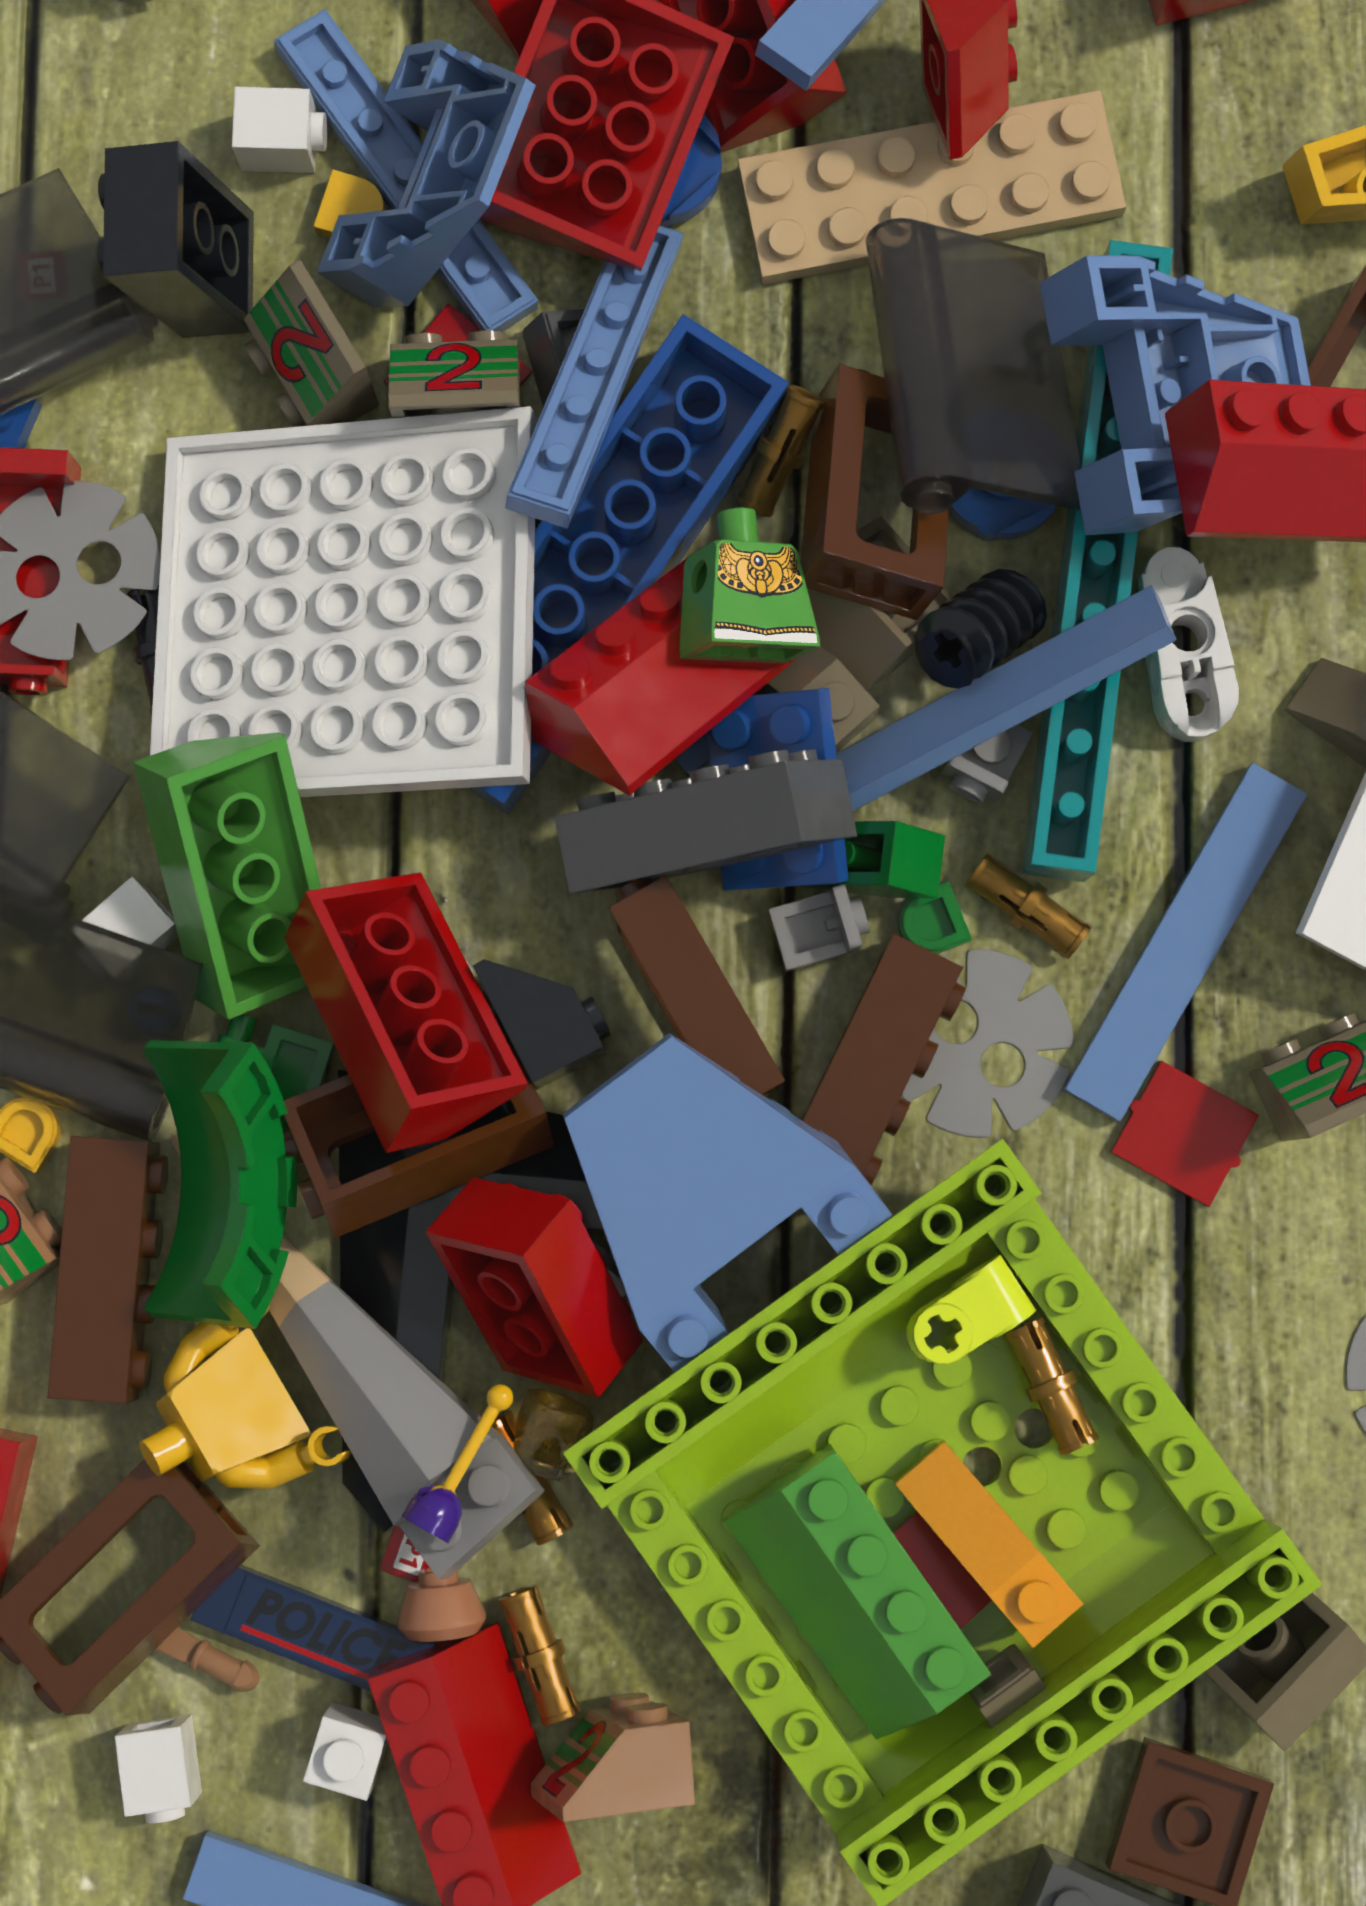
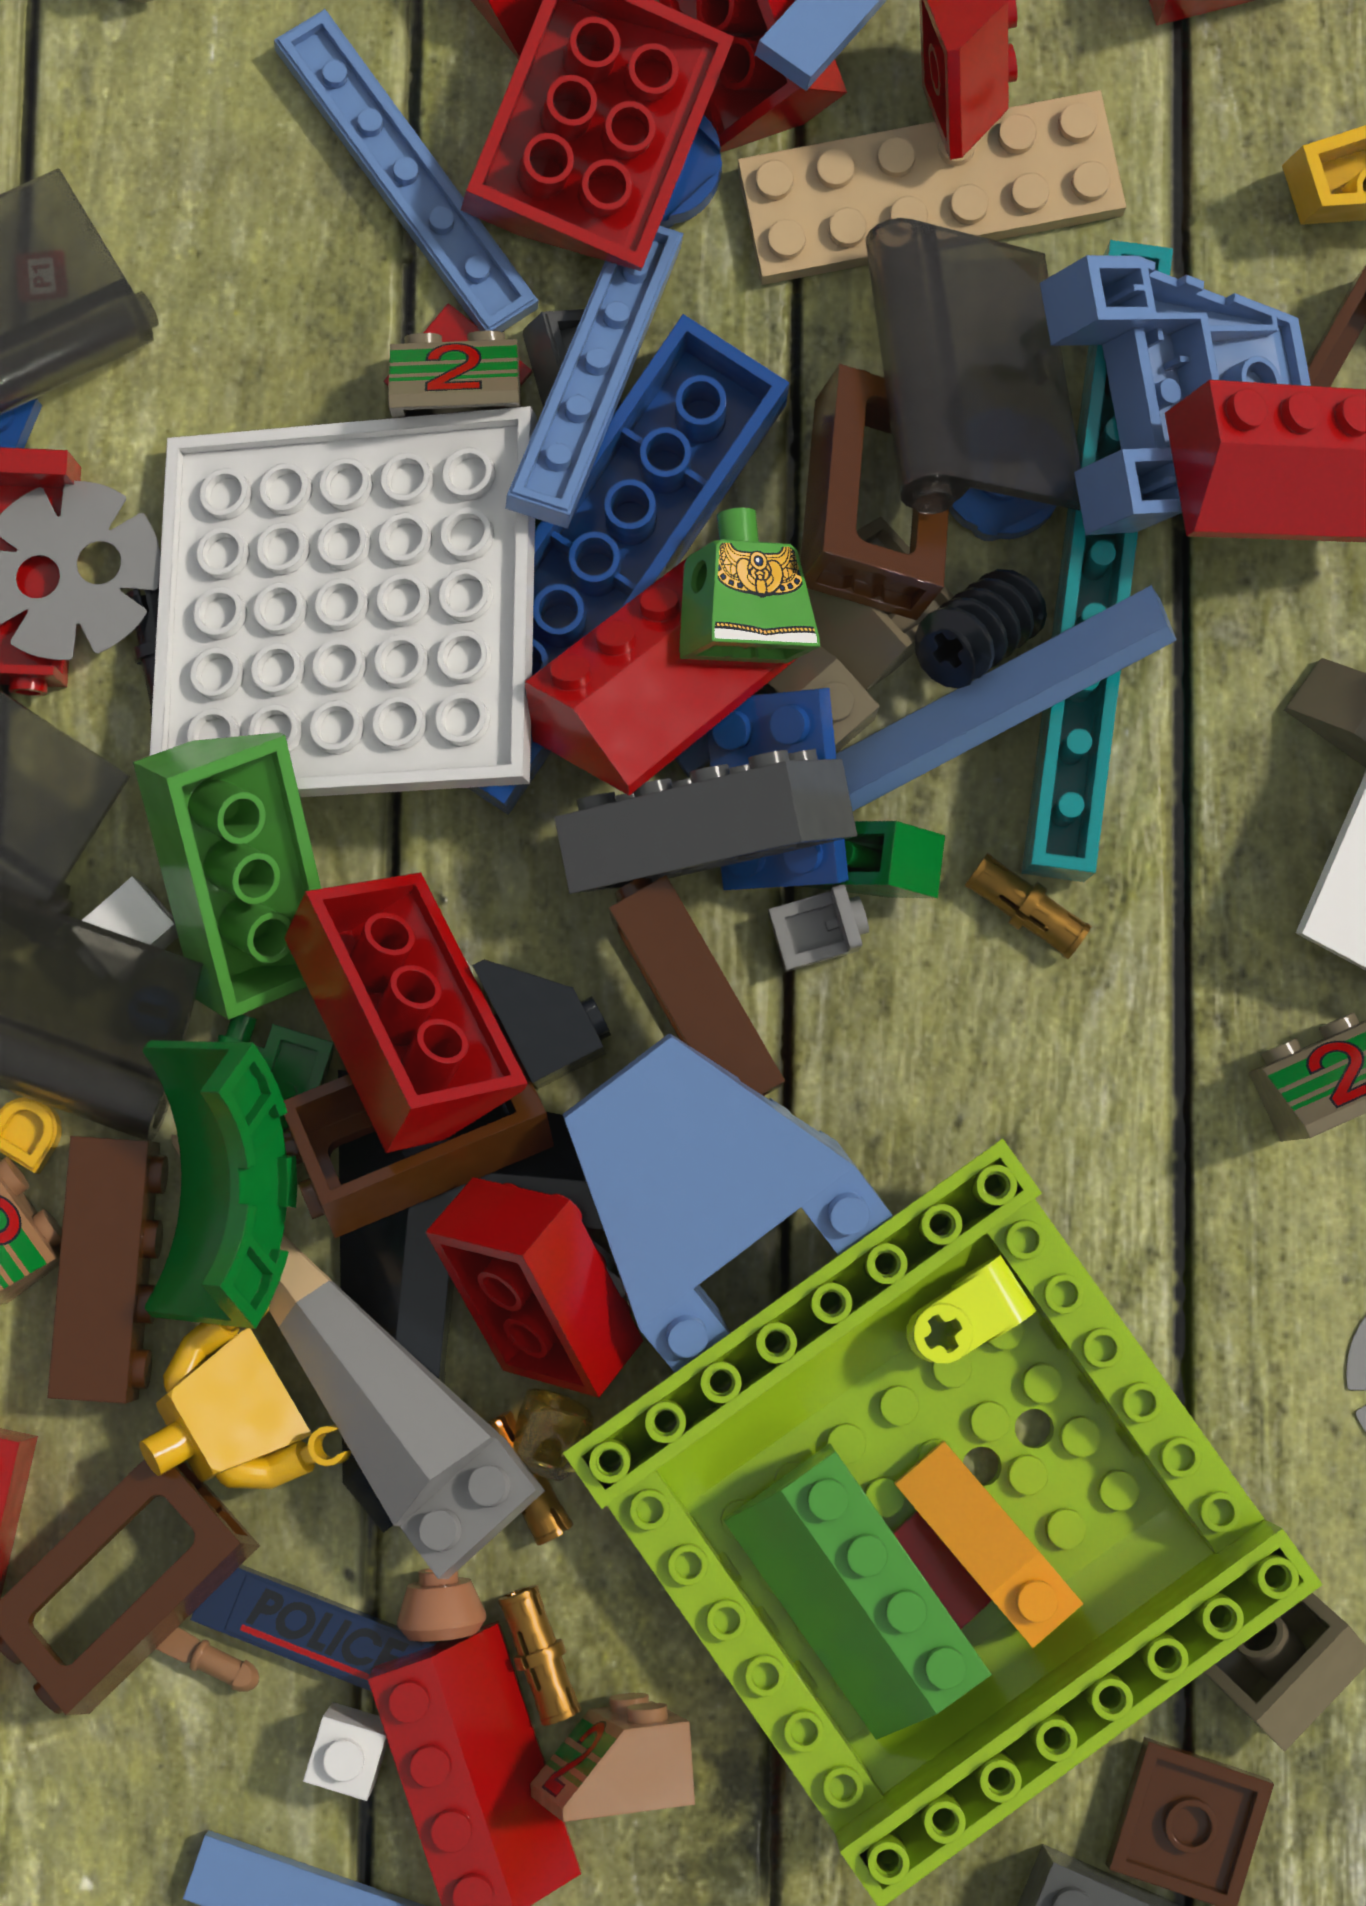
black brick [97,141,254,338] -> none
white brick [115,1714,202,1823] -> none
white brick [232,87,327,173] -> none
dark tan slope [244,259,379,427] -> none
yellow tile [313,169,385,238] -> none
medium blue wedge [317,39,536,308] -> none
red sticker [380,1526,430,1582] -> none
hinge [401,1384,513,1544] -> none
pearl gold pin [736,385,825,517] -> none
reddish brown brick [801,934,966,1186] -> none
green tile [898,881,972,954] -> none
light grey piece [902,949,1074,1137] -> none
light grey bracket [940,724,1033,804] -> none
dark tan tile [968,1643,1046,1727] -> none
pearl gold pin [1004,1317,1099,1456] -> none
medium blue tile [1062,762,1308,1122] -> none
red piece [1110,1060,1259,1207] -> none
white piece [1137,547,1239,742] -> none

